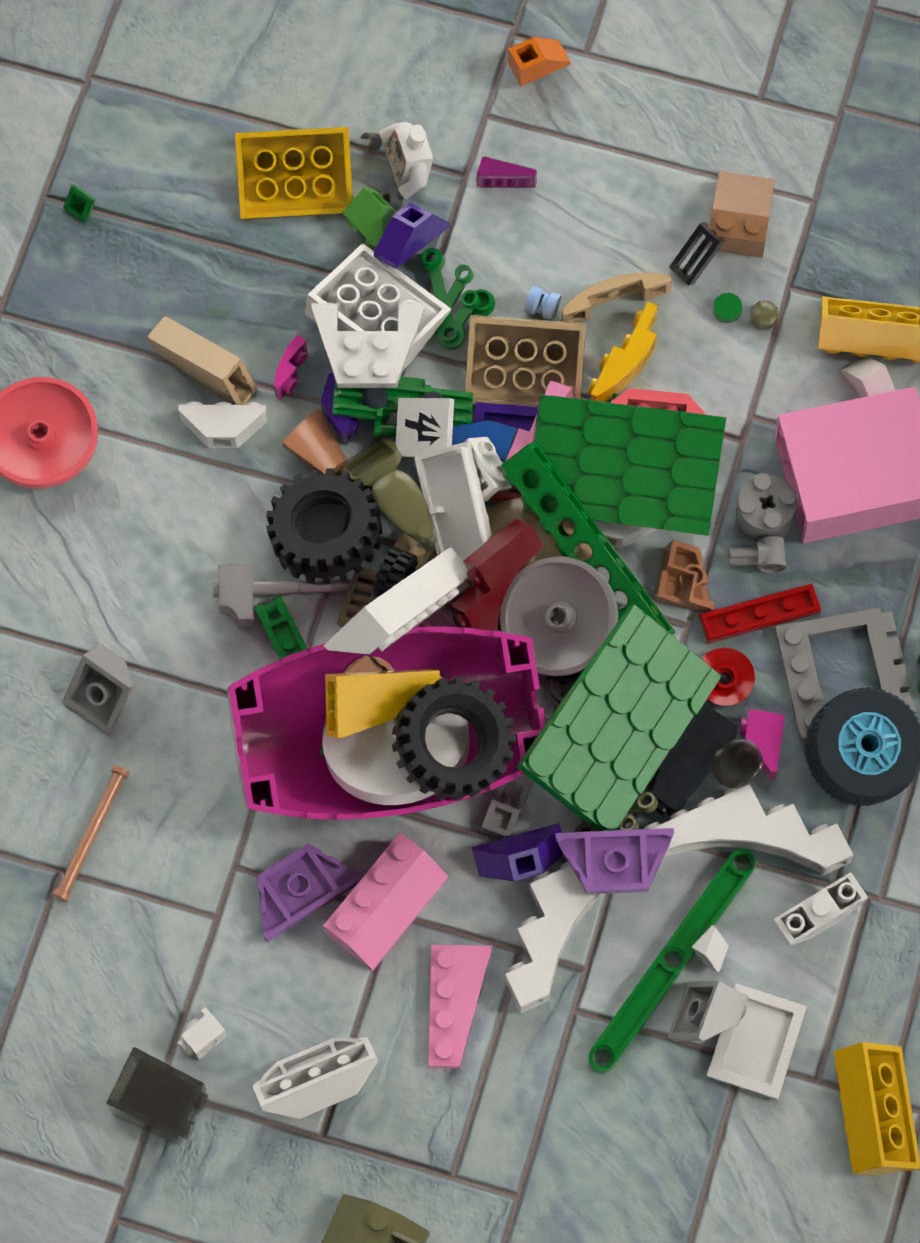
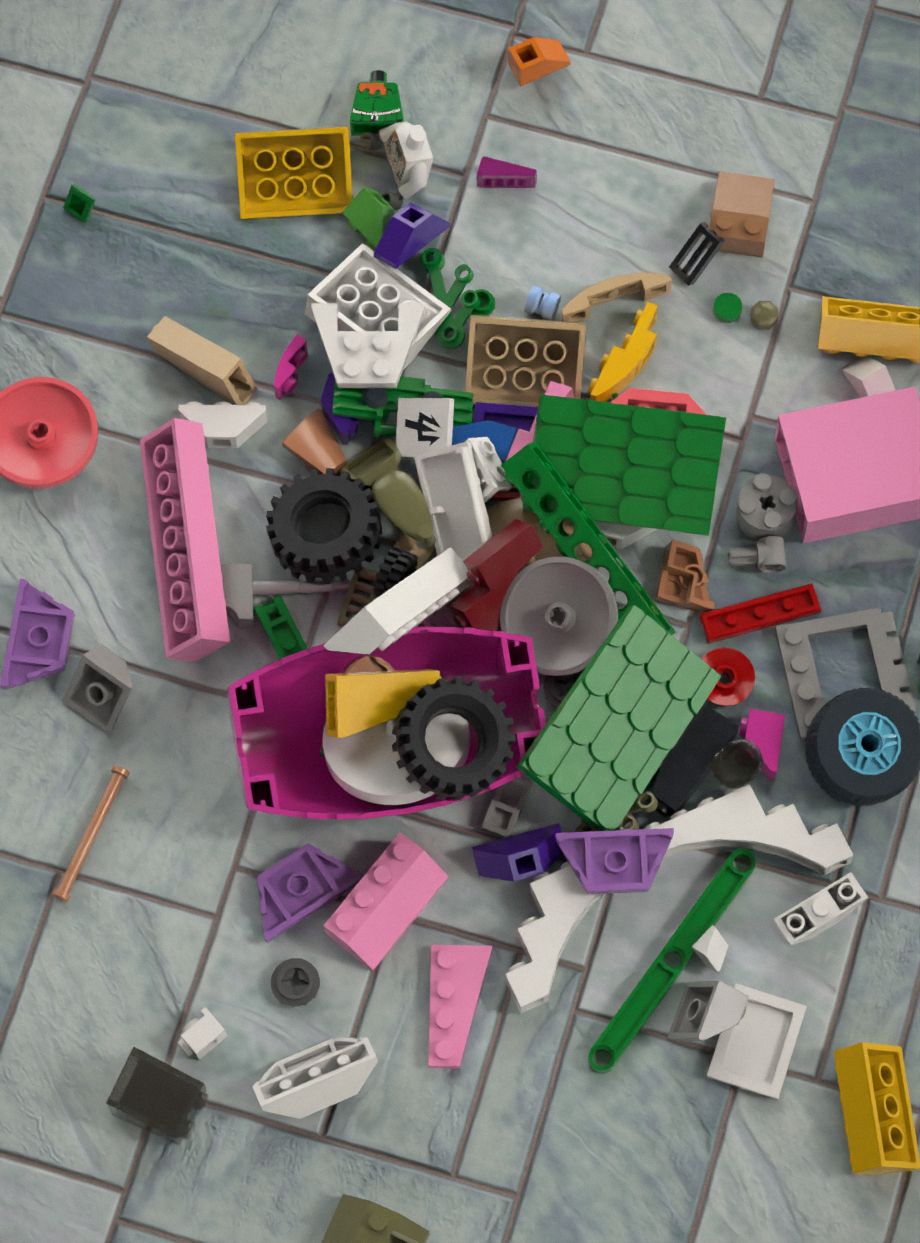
none -> medium lavender wing [0,579,75,690]
none -> bright pink brick [140,418,230,662]
none -> dark grey gear [271,958,320,1008]
none -> green torso [350,70,404,136]

